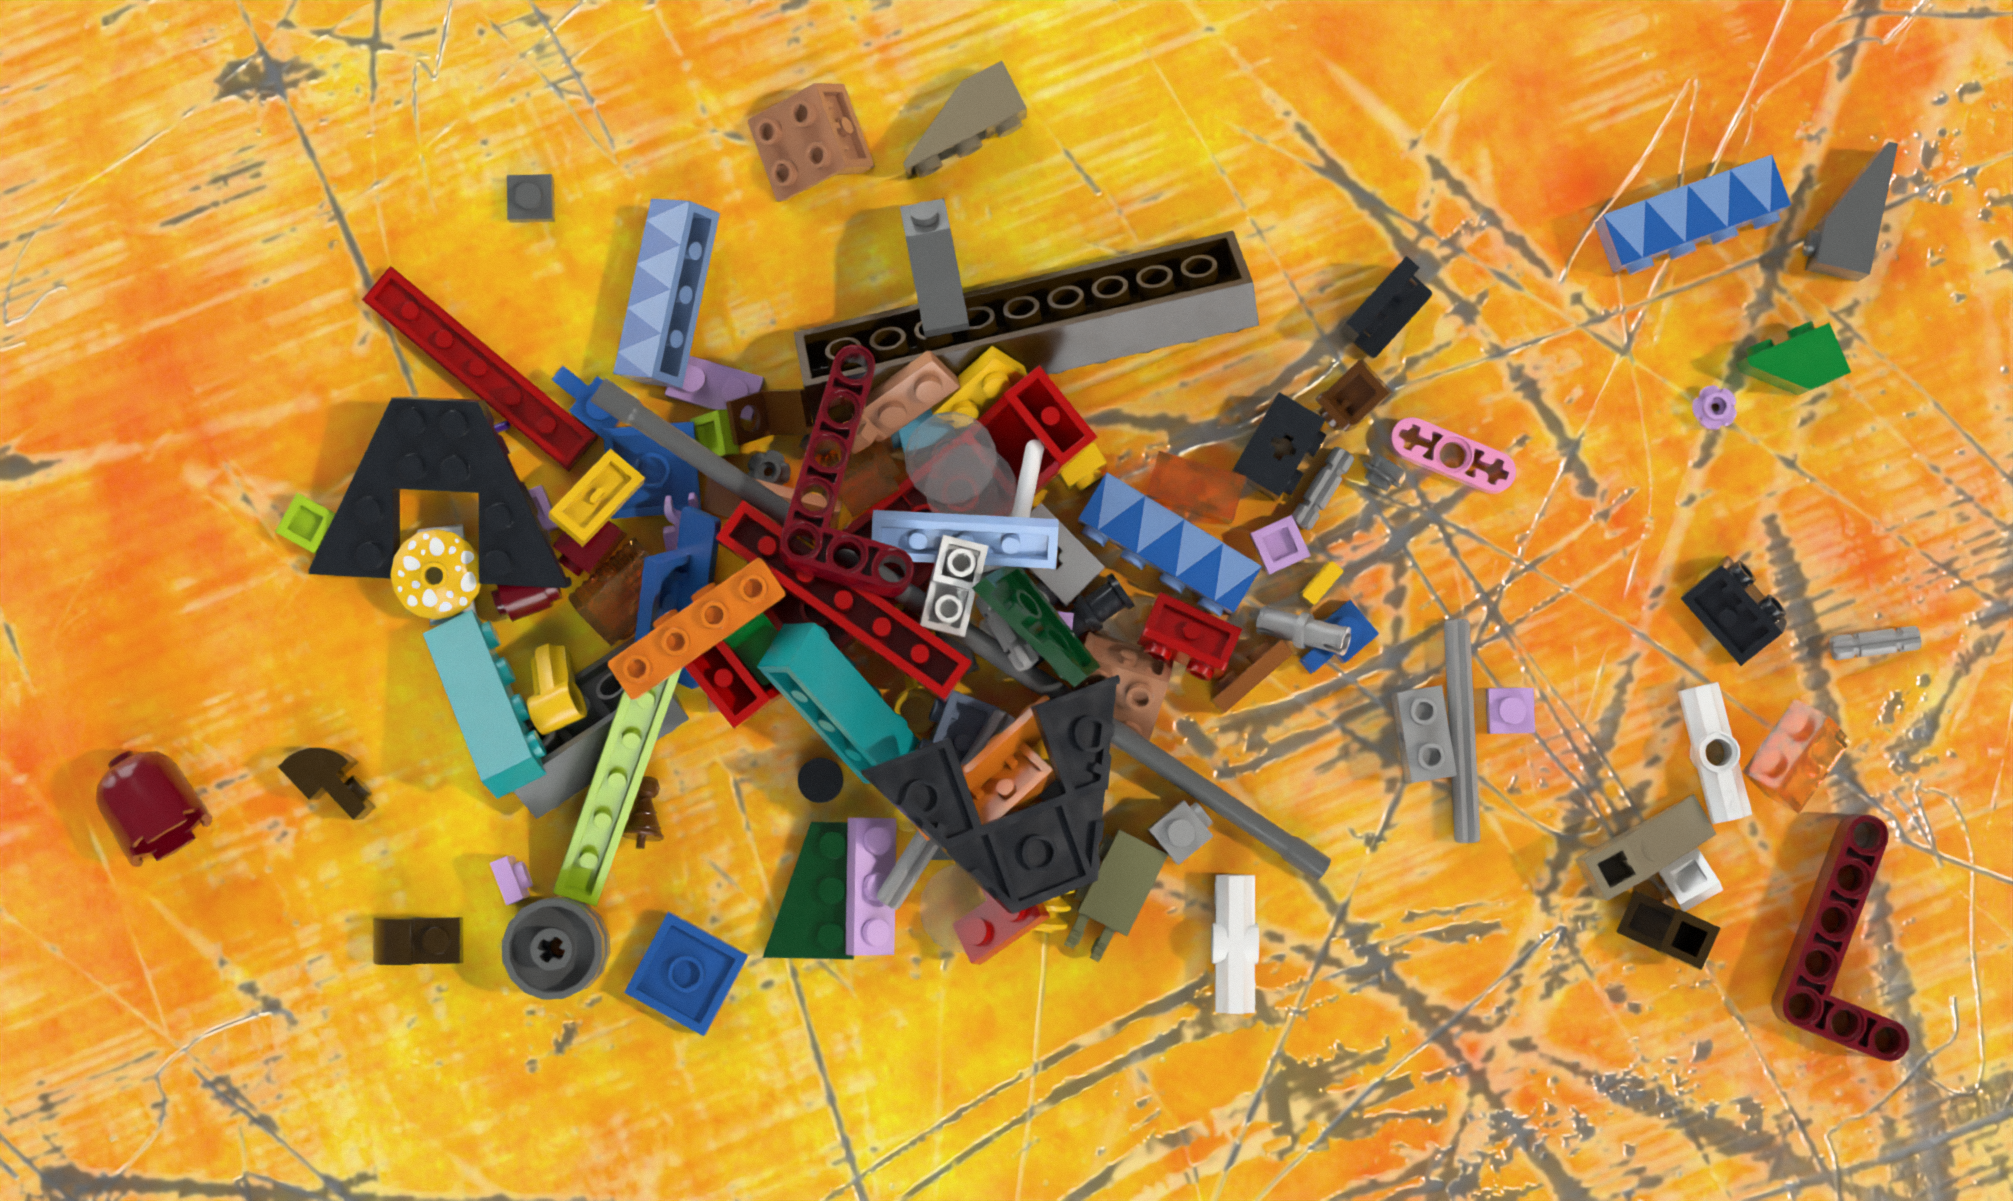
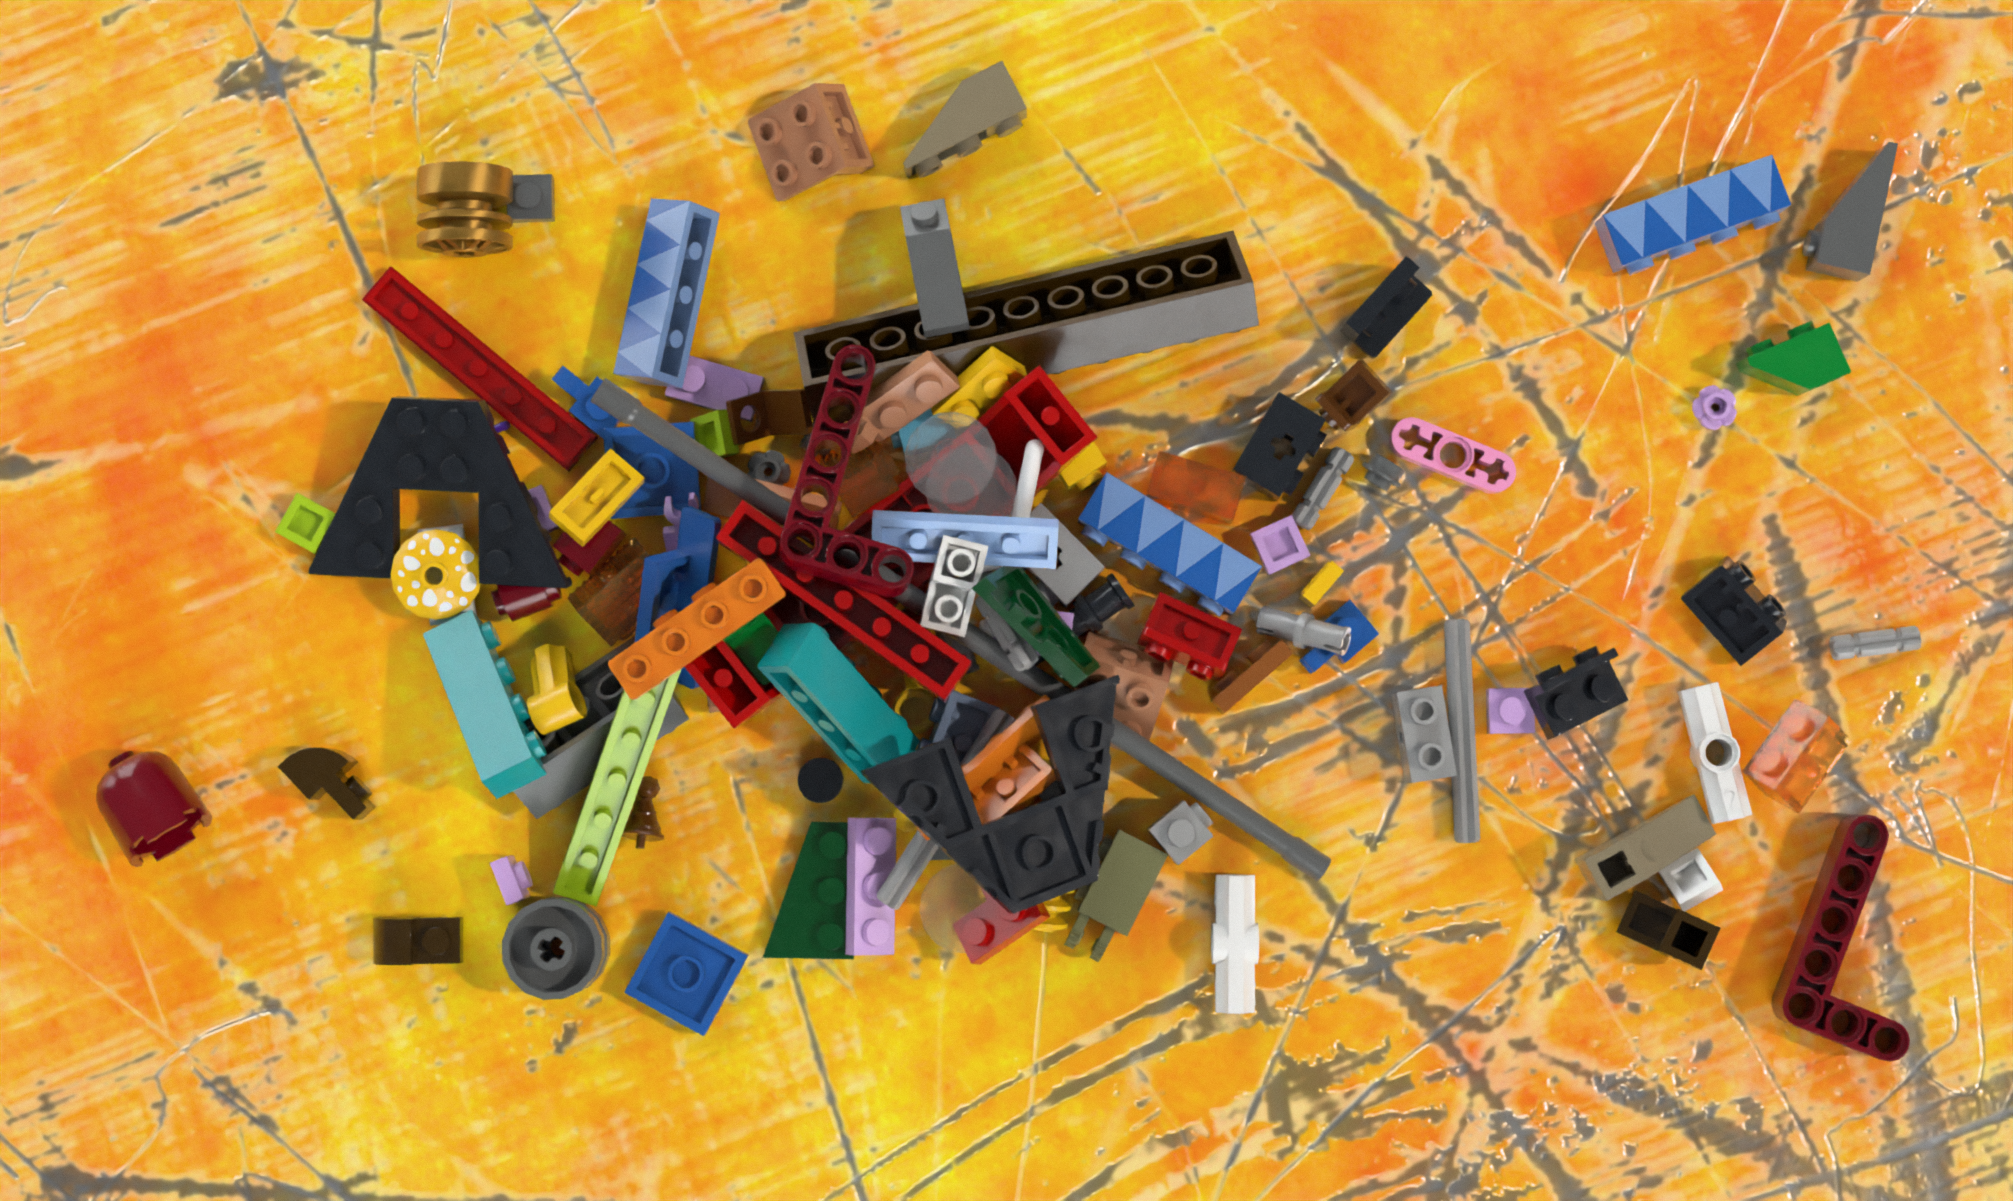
none -> pearl gold wheel [417,161,513,258]
none -> black bracket [1524,646,1628,740]

